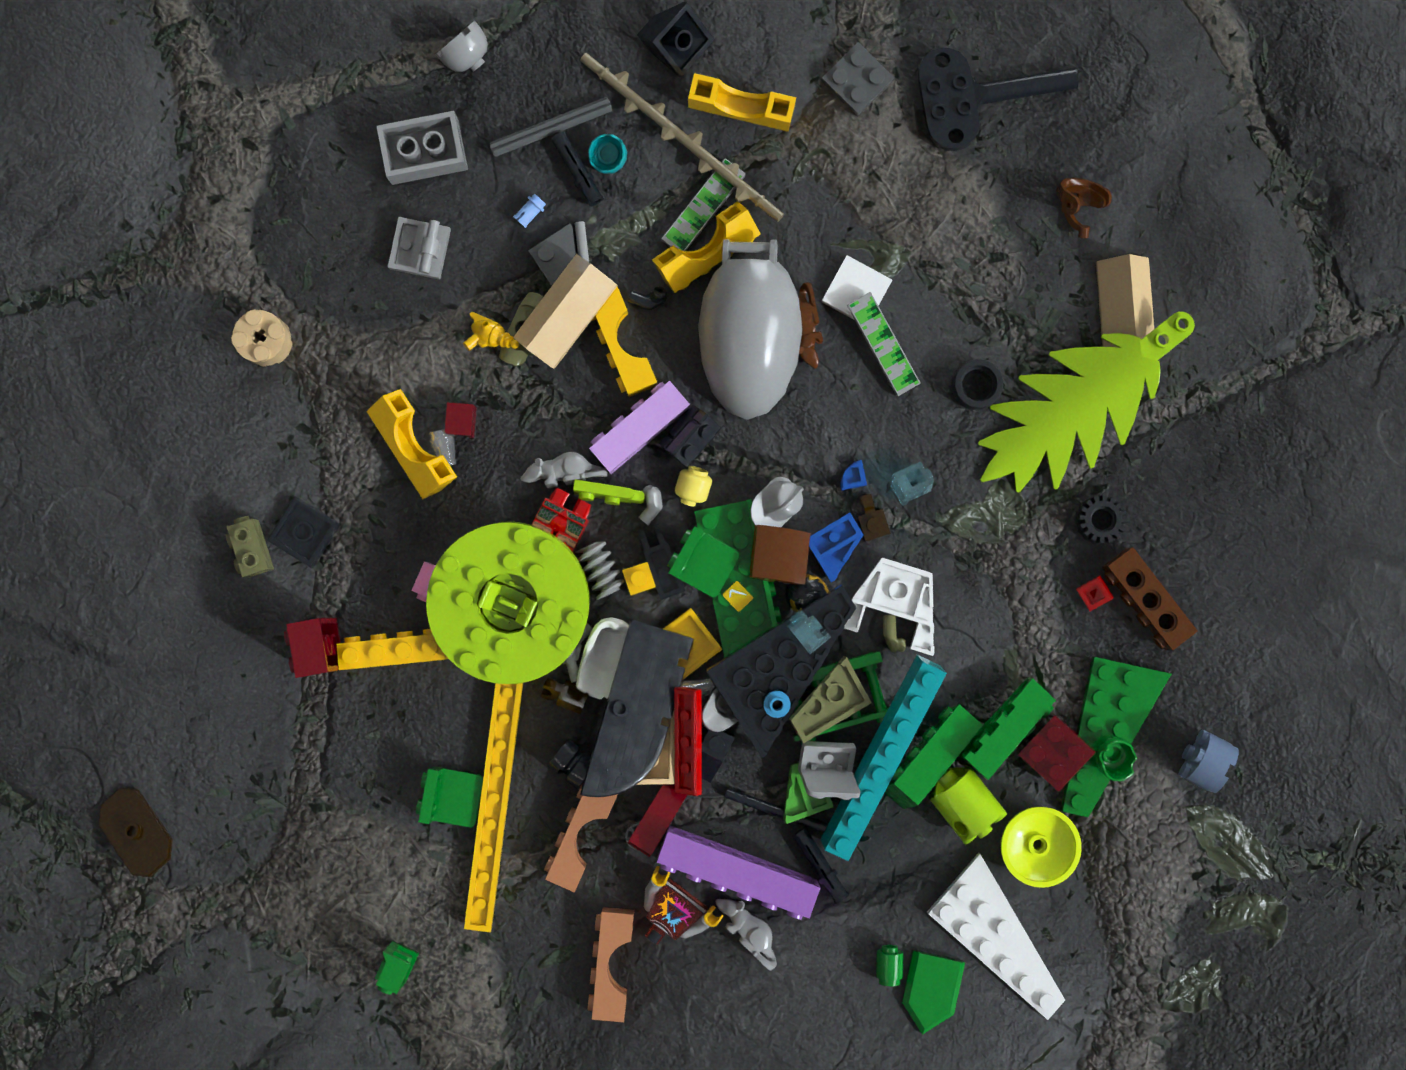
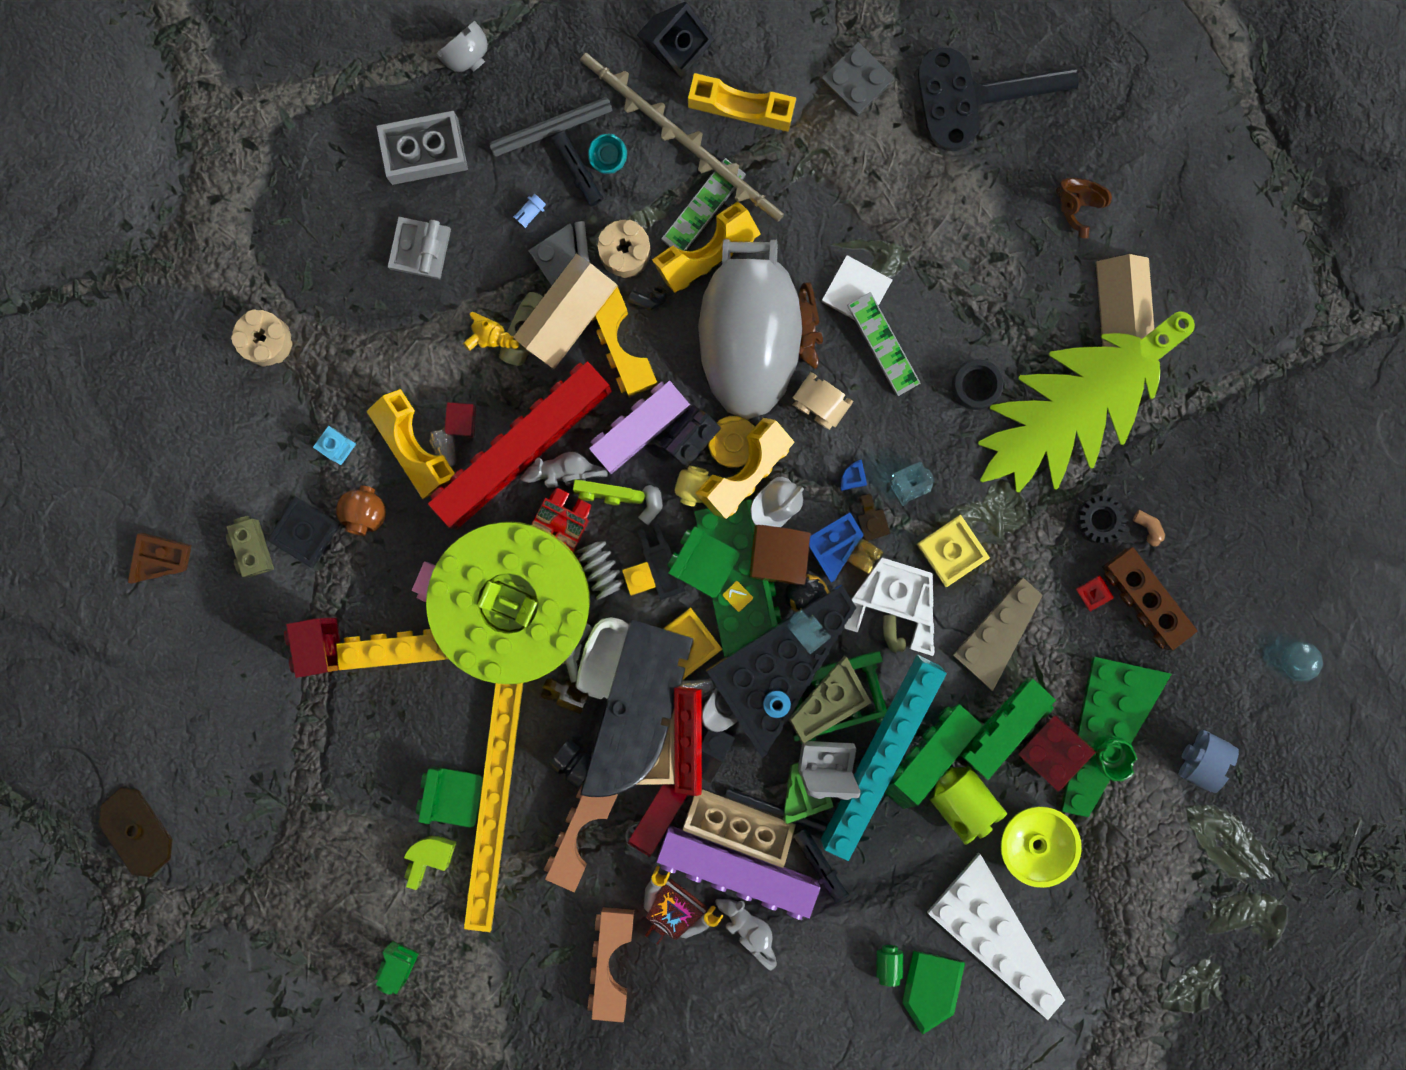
none -> reddish brown wing [128,533,192,584]
none -> medium azure window [313,426,356,465]
none -> dark orange plant [336,485,386,536]
none -> lime brick [404,836,456,890]
none -> red brick [428,361,612,530]
none -> tan brick [597,220,651,278]
none -> tan slope [683,789,796,868]
none -> yellow arch [695,418,794,519]
none -> yellow tile [708,416,755,468]
none -> tan brick [793,372,853,430]
none -> clear yellow wheel [847,539,883,575]
none -> light yellow tile [917,515,990,587]
none -> dark tan wing [952,578,1043,691]
none -> medium nougat arm [1133,510,1165,546]
none -> clear light blue hair [1281,641,1323,682]

